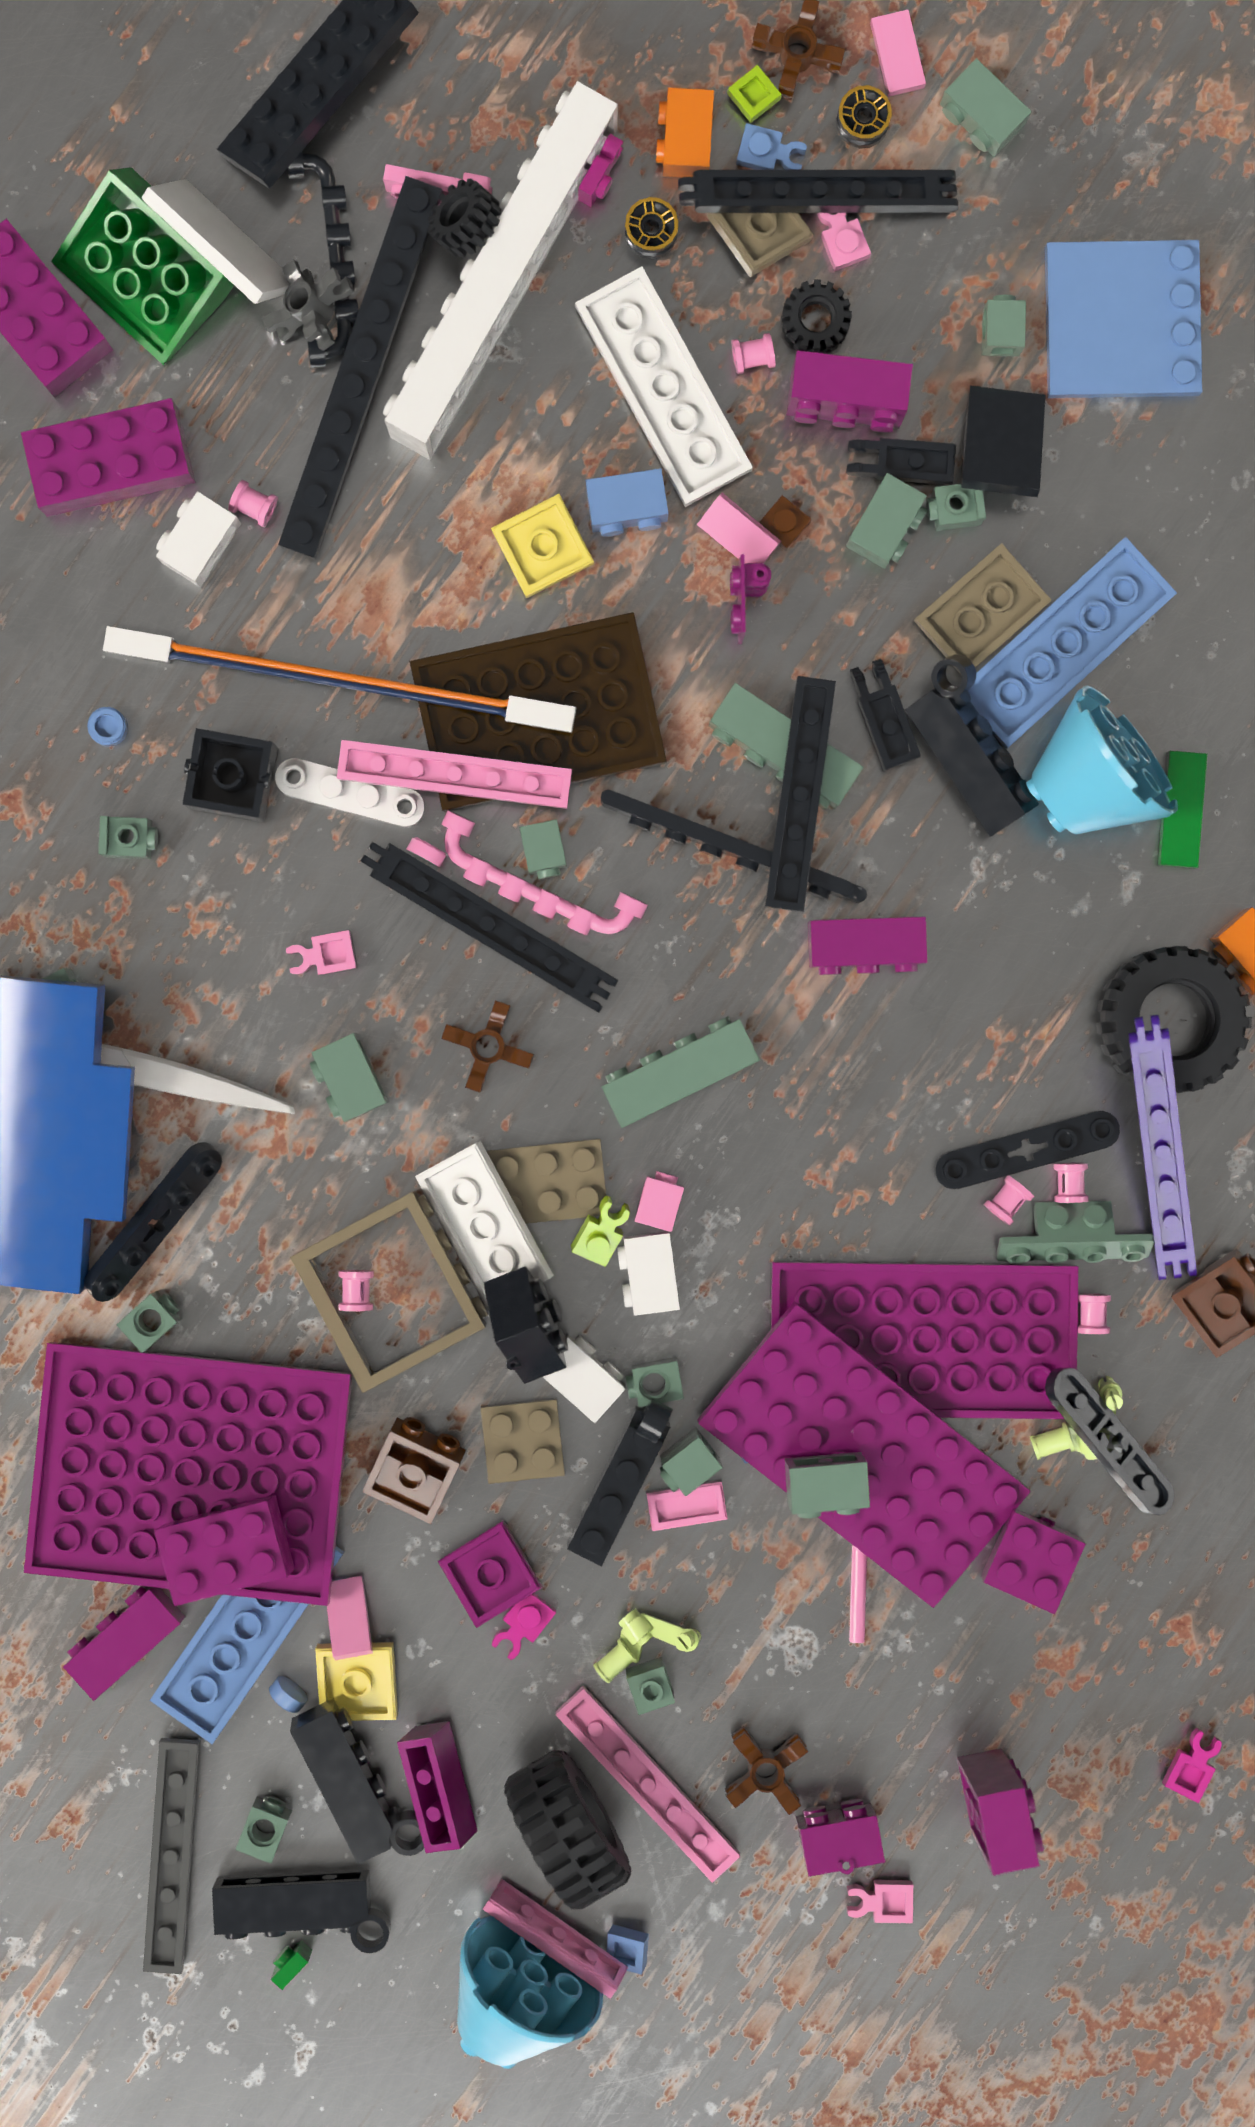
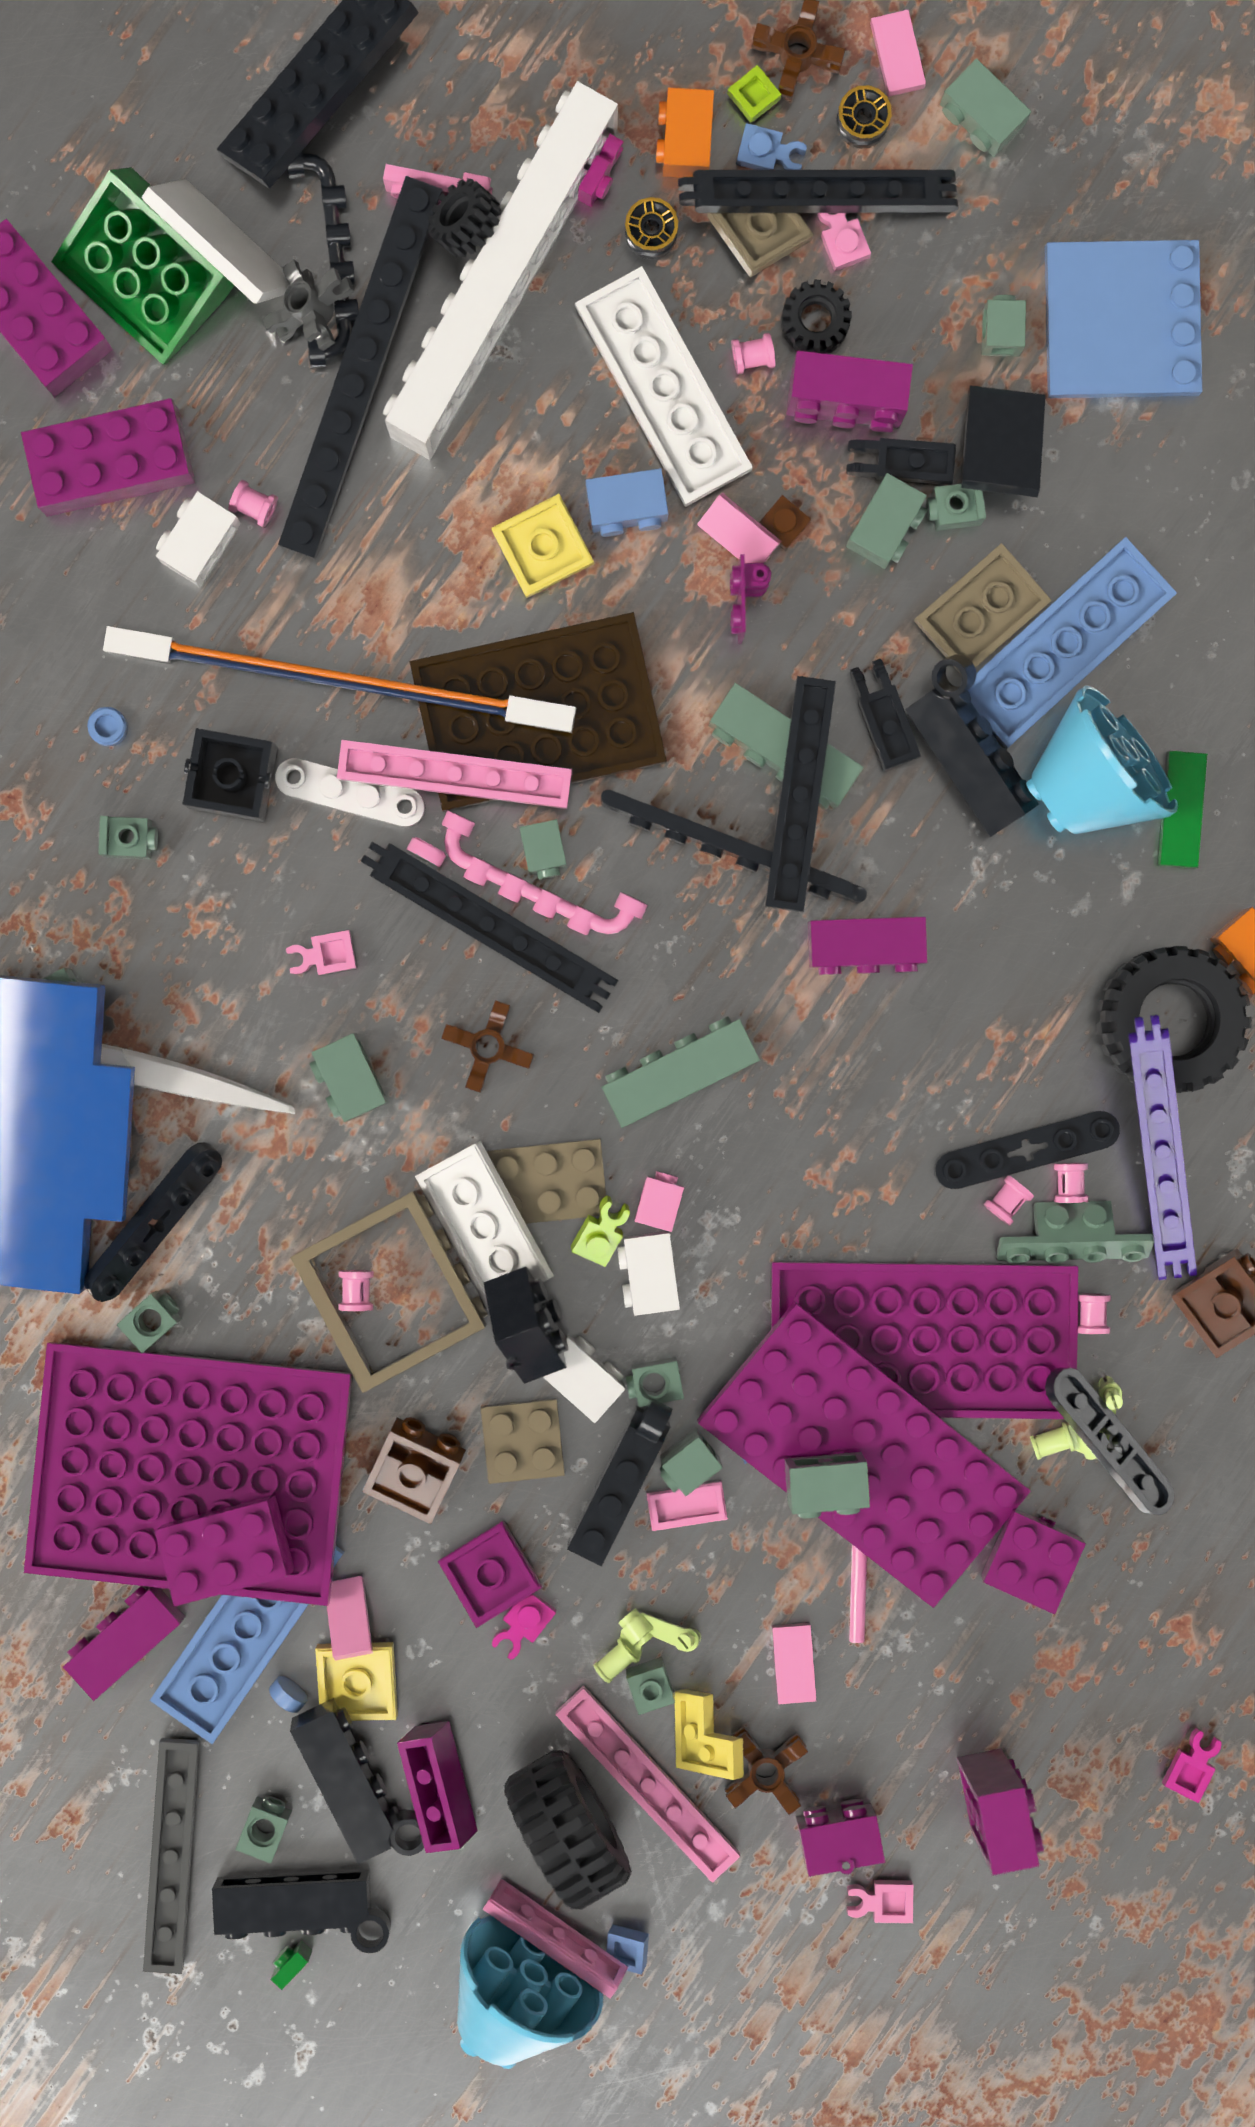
none -> light yellow plate [675,1689,744,1780]
none -> bright pink tile [772,1623,816,1704]

